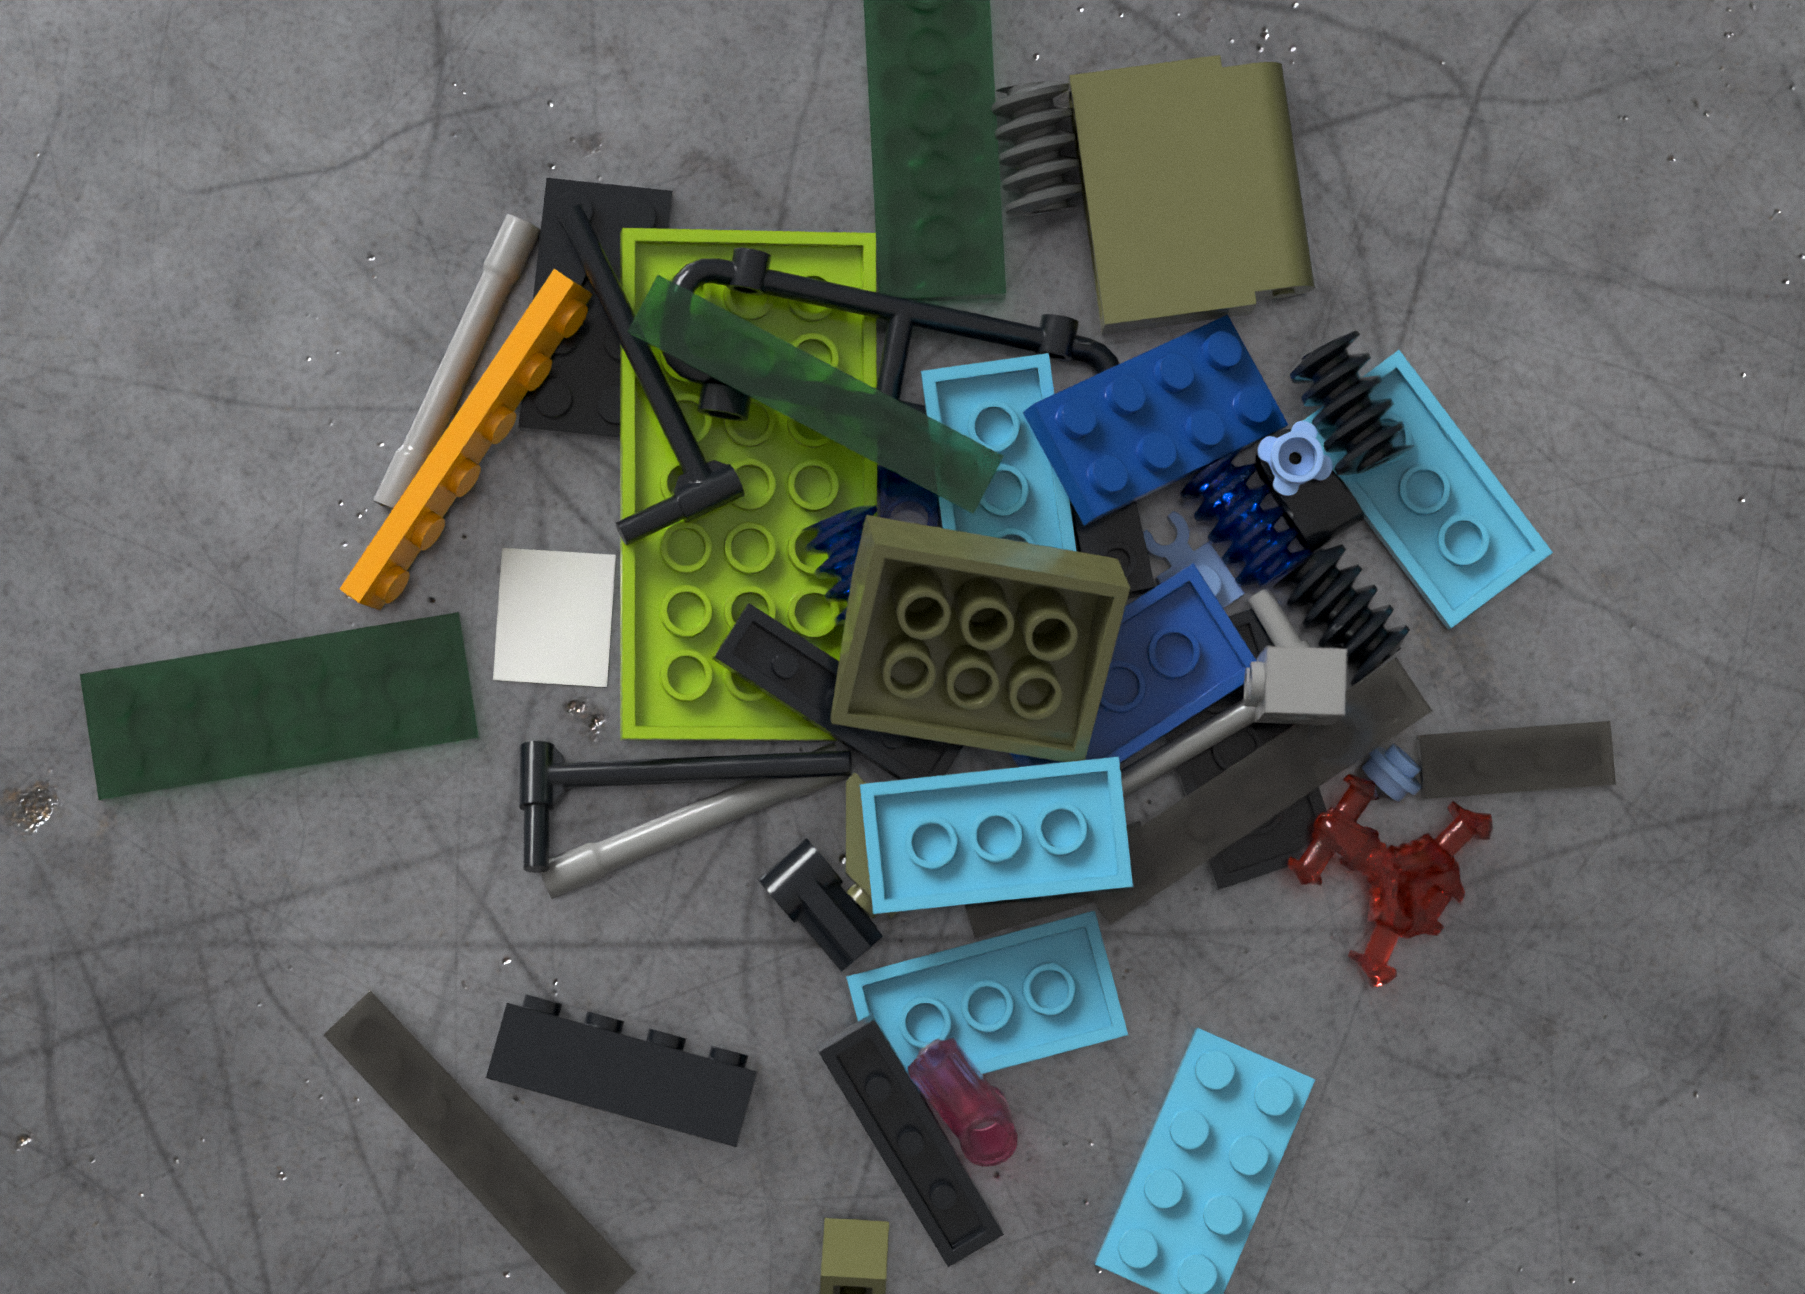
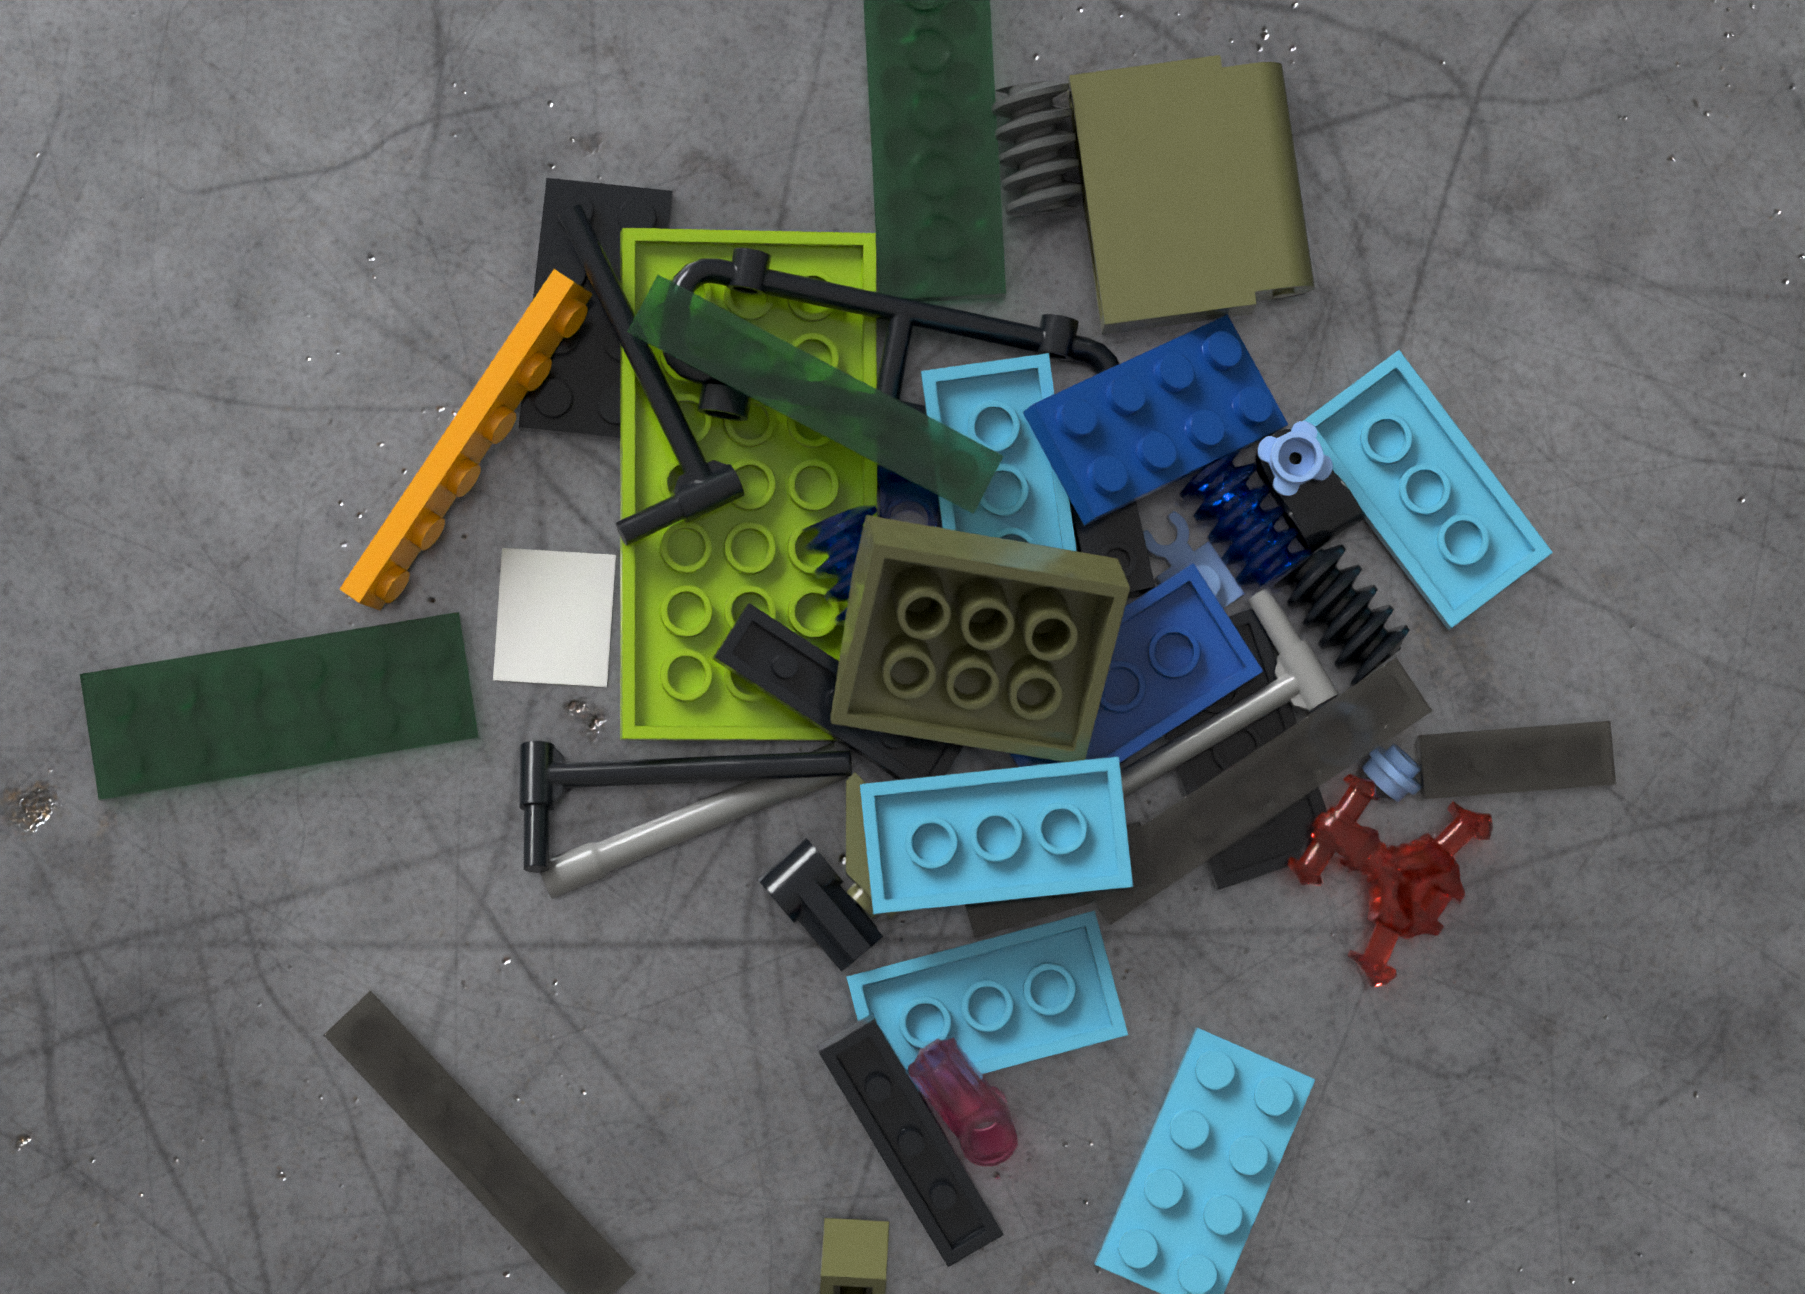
light grey piece [373,214,541,510] -> none
black brick [486,994,758,1147] -> none
light grey brick [1244,646,1347,725] -> none
black piece [1290,331,1414,476] -> none

